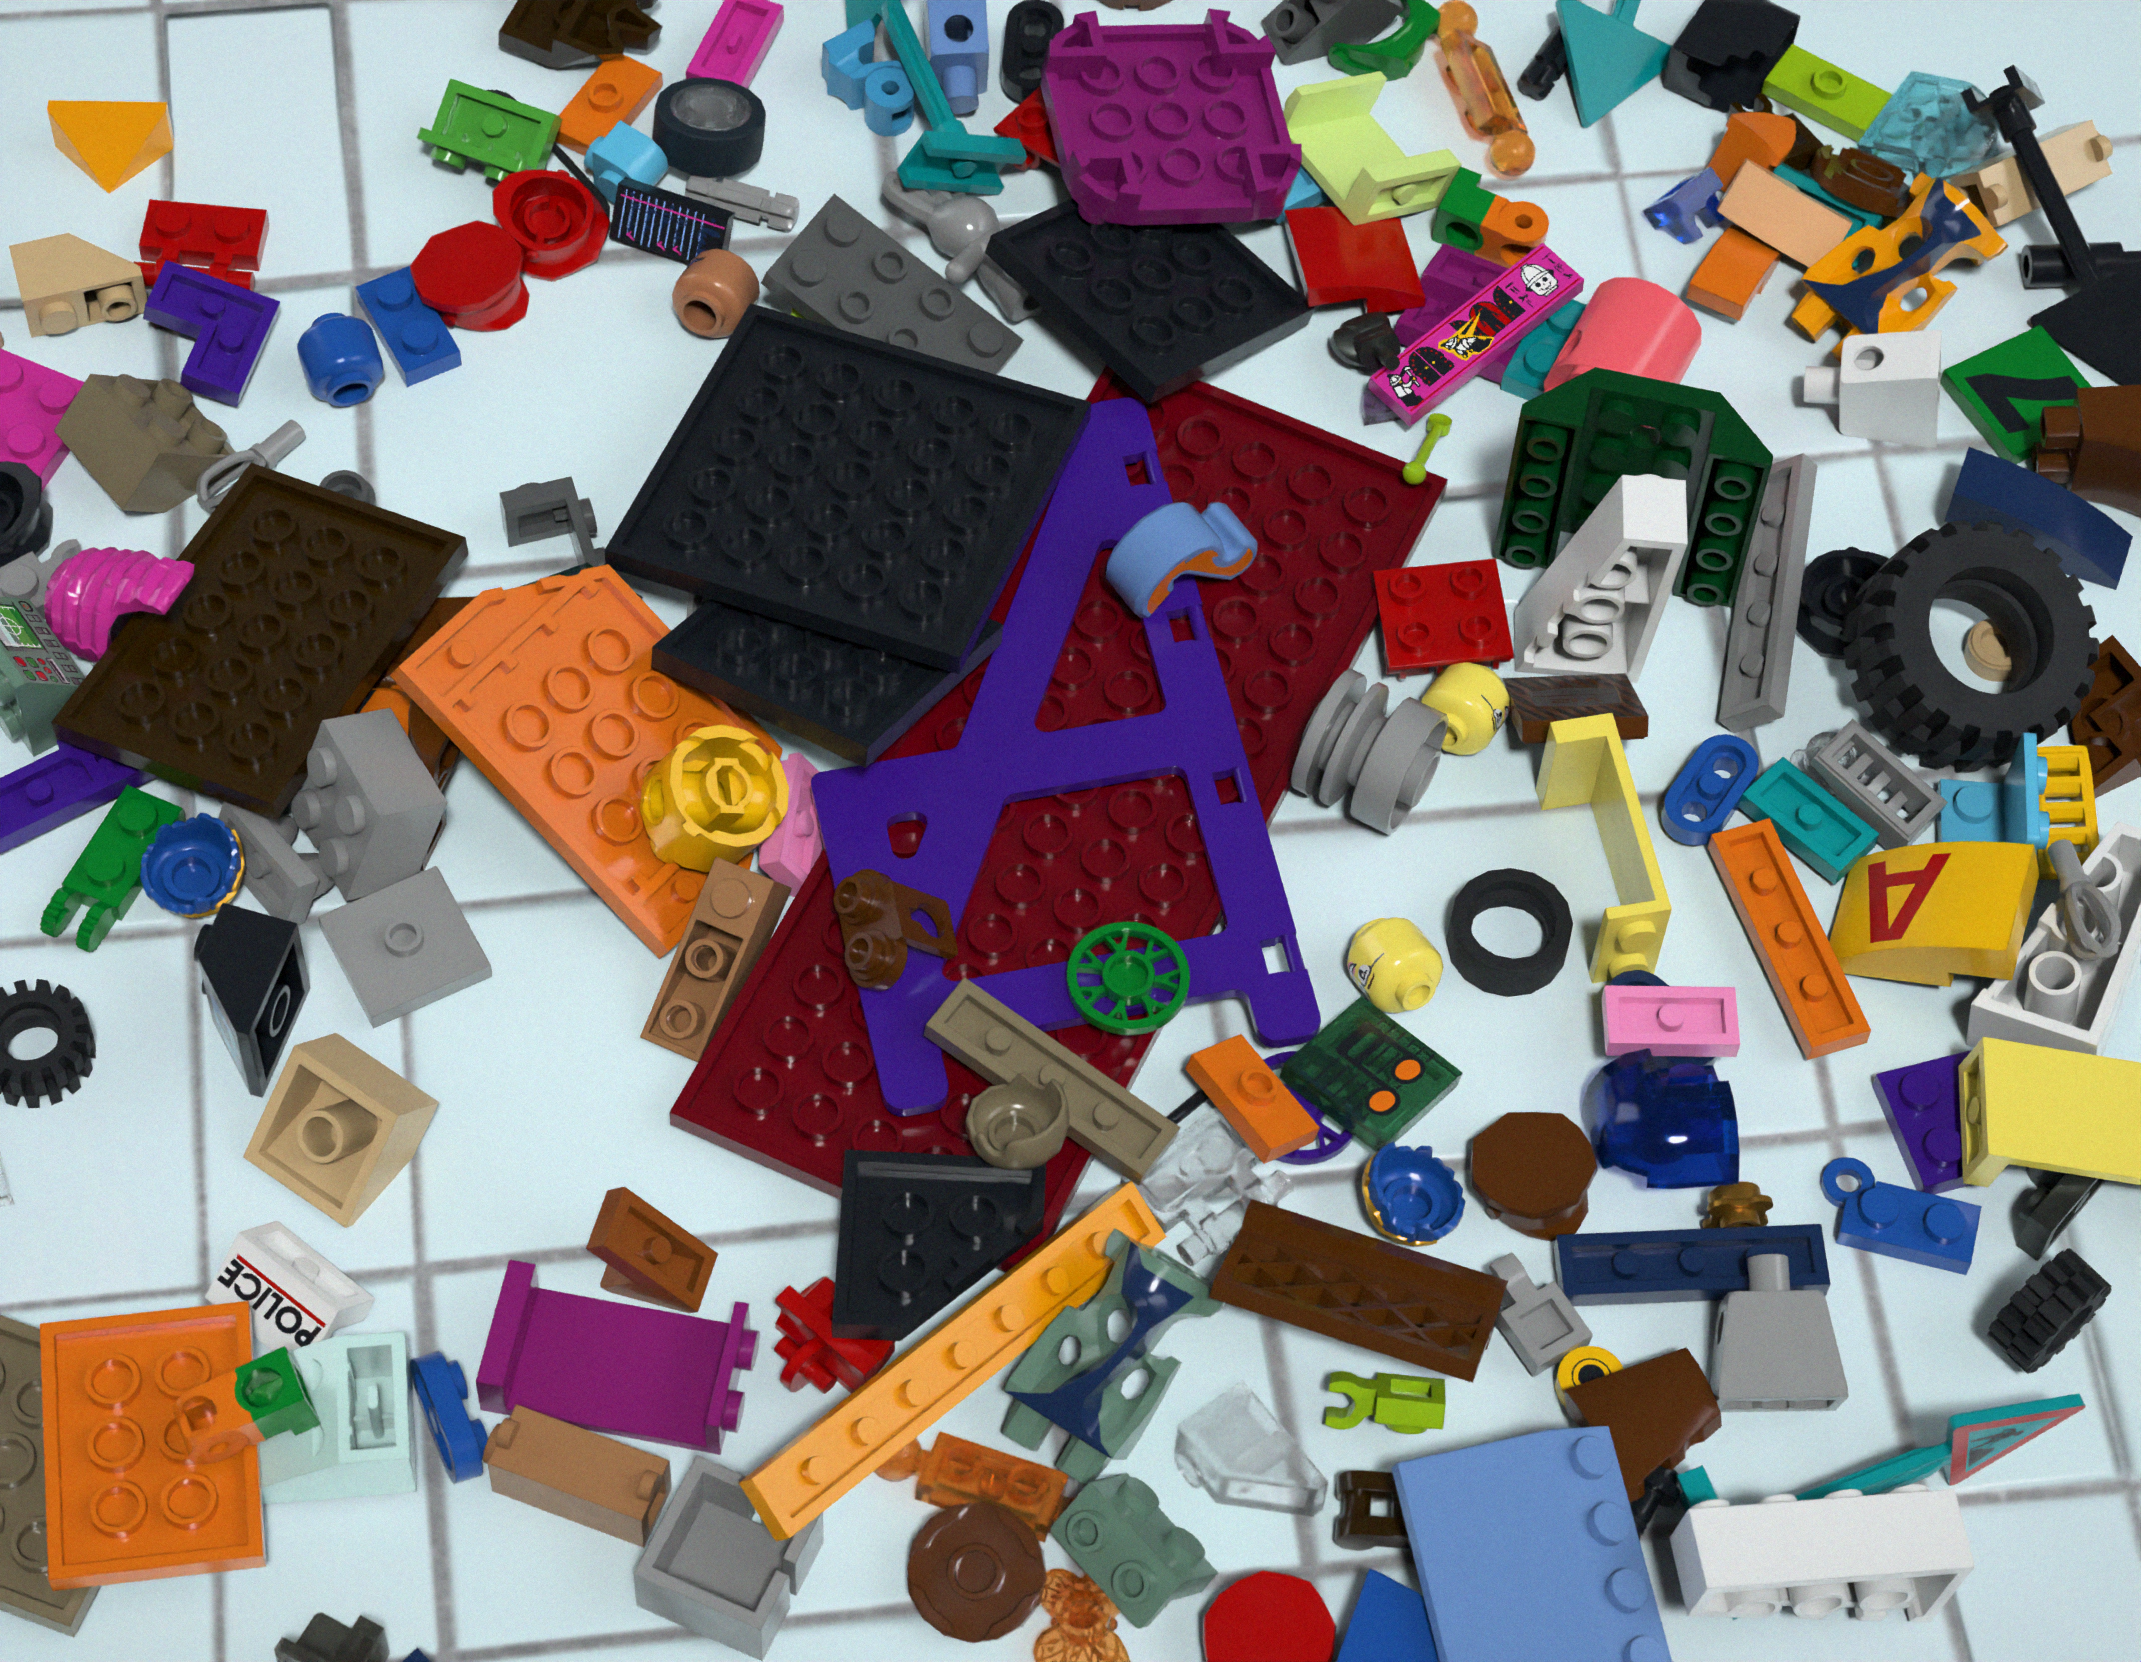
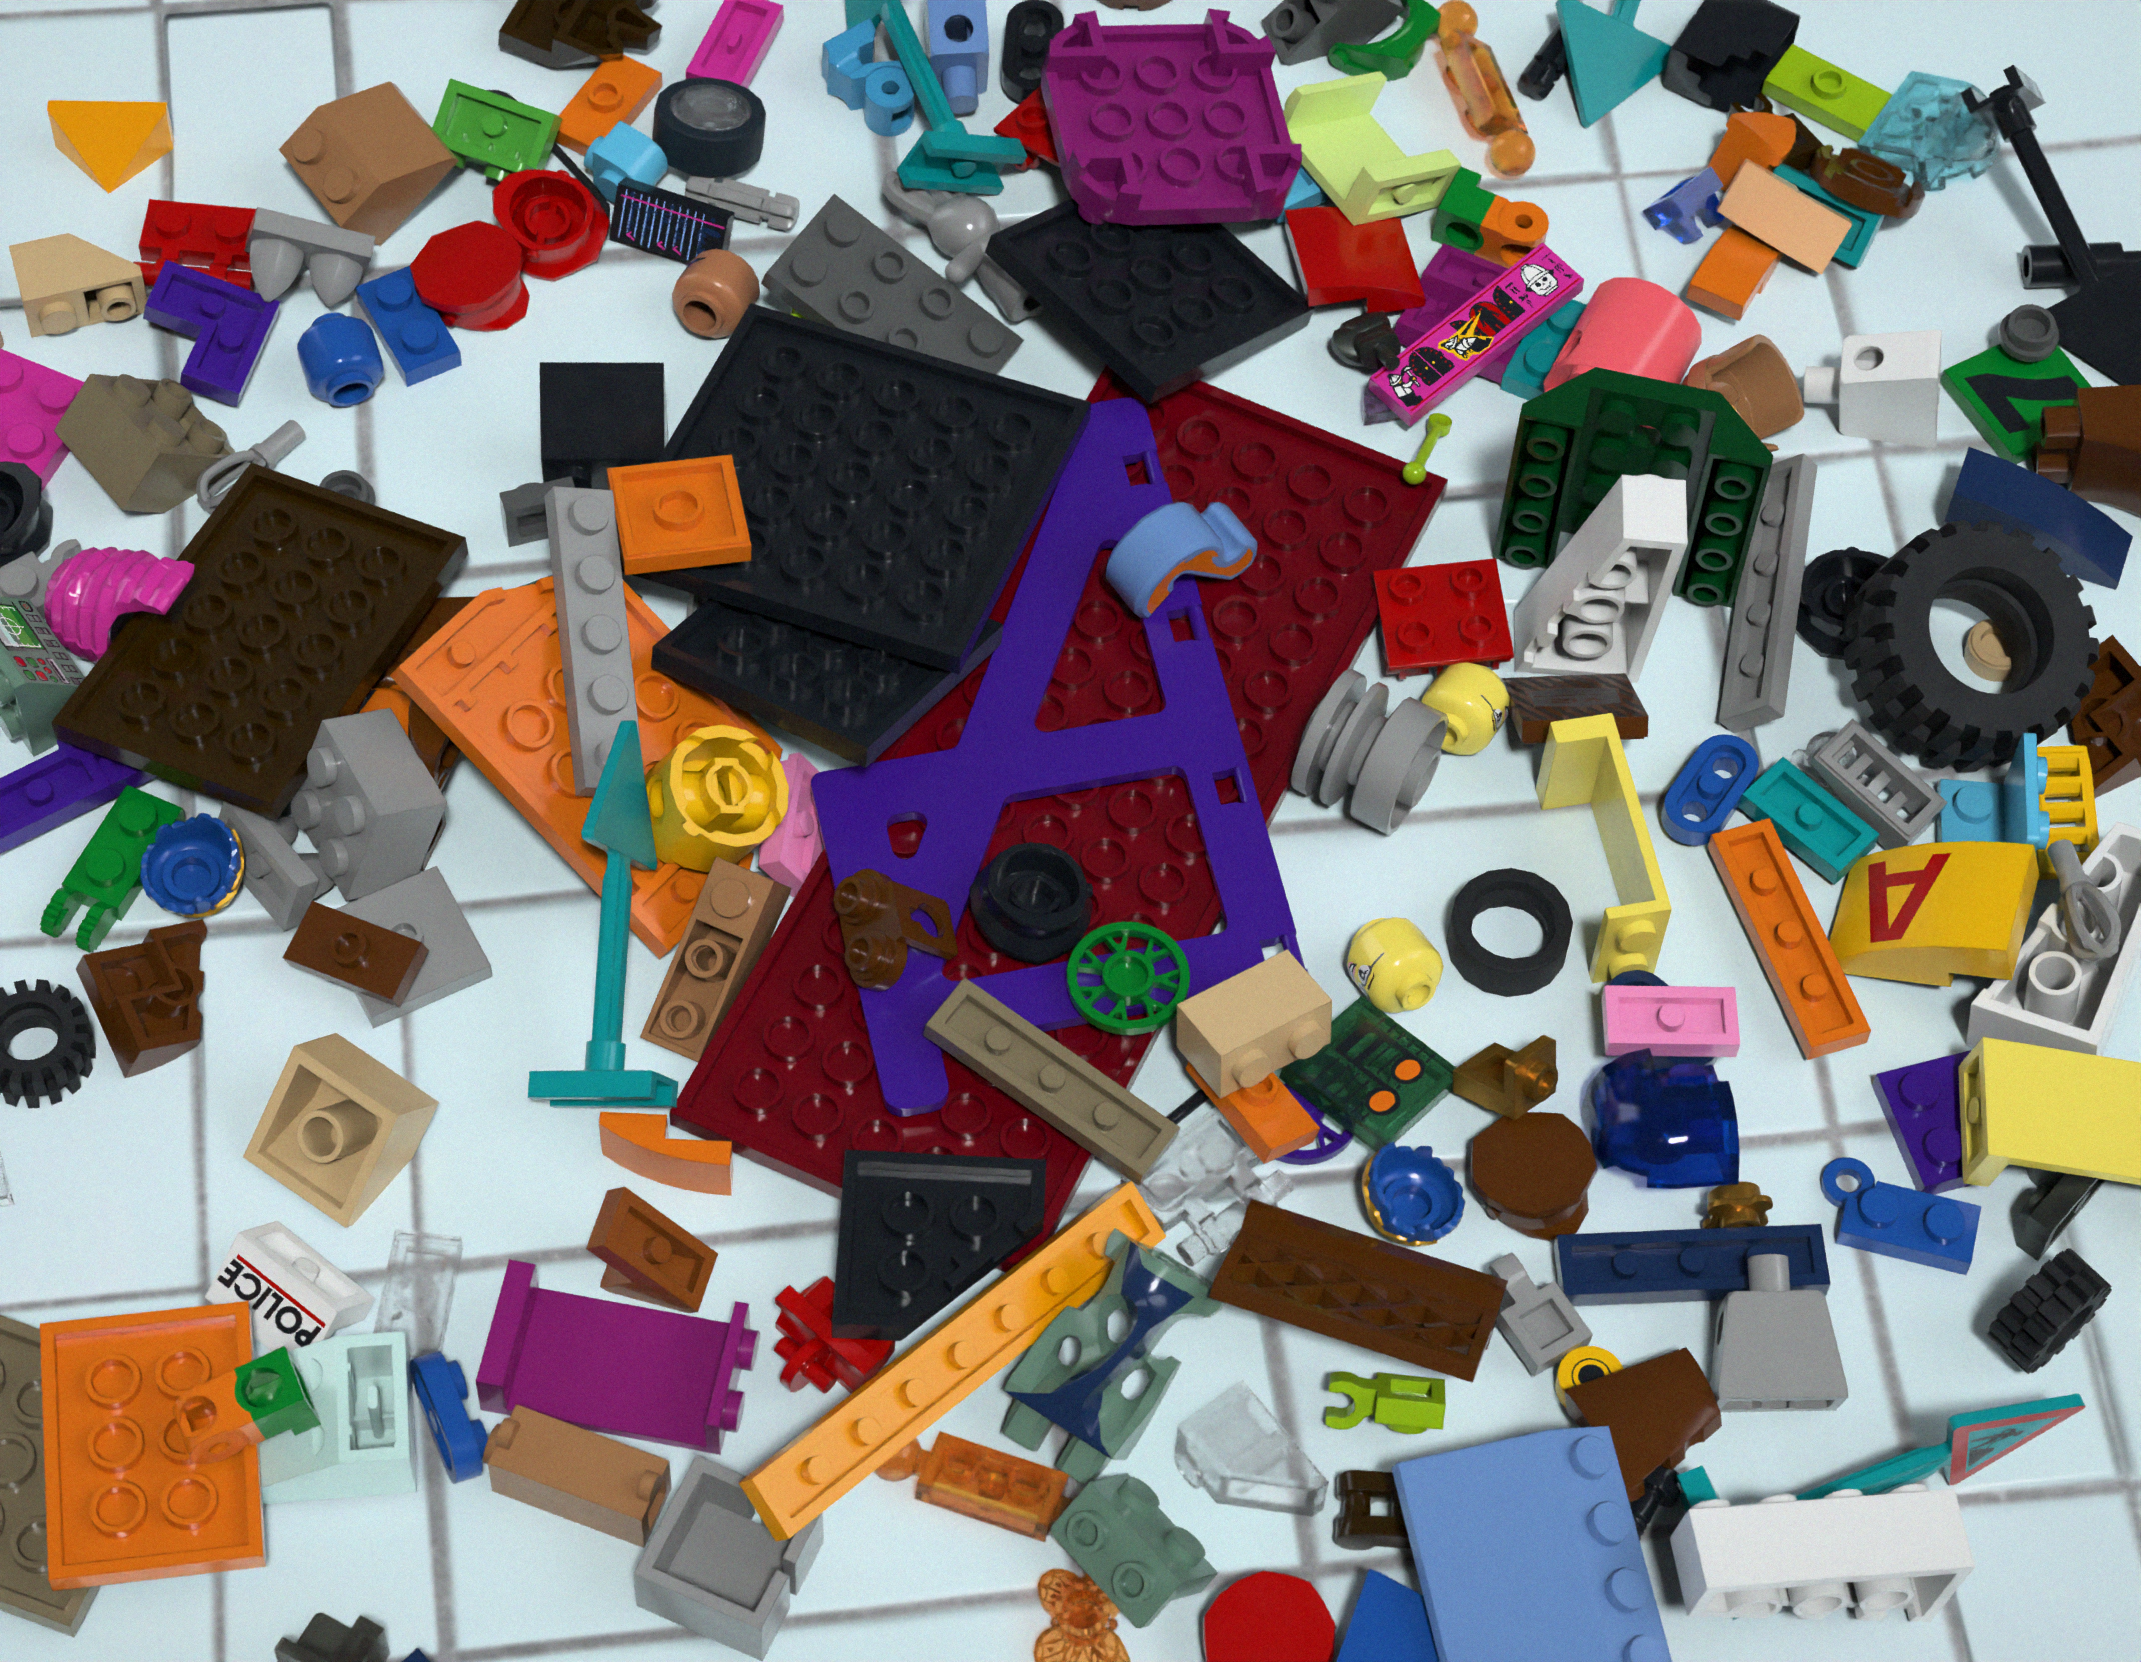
black slope [194,902,310,1098] -> none
reddish brown tile [907,1502,1047,1643] -> none
dark tan hair [965,1073,1070,1171] -> none
light orange hips [1791,172,2008,364] -> none
tan brick [1949,119,2113,228] -> none
none -> reddish brown slope [76,919,207,1078]
none -> light grey tile [244,207,376,306]
none -> medium nougat slope [278,81,459,246]
none -> reddish brown plate [282,901,429,1008]
none -> clear plate [373,1229,463,1359]
none -> teal piece [528,720,678,1108]
none -> black slope [539,362,668,490]
none -> light grey plate [544,486,643,797]
none -> orange slope [599,1112,733,1196]
none -> orange plate [607,454,751,575]
none -> black hat [970,842,1093,965]
none -> tan brick [1177,949,1332,1099]
none -> pearl gold bracket [1453,1035,1558,1121]
none -> medium nougat helmet [1681,334,1804,452]
none -> dark grey plate [1998,304,2059,362]

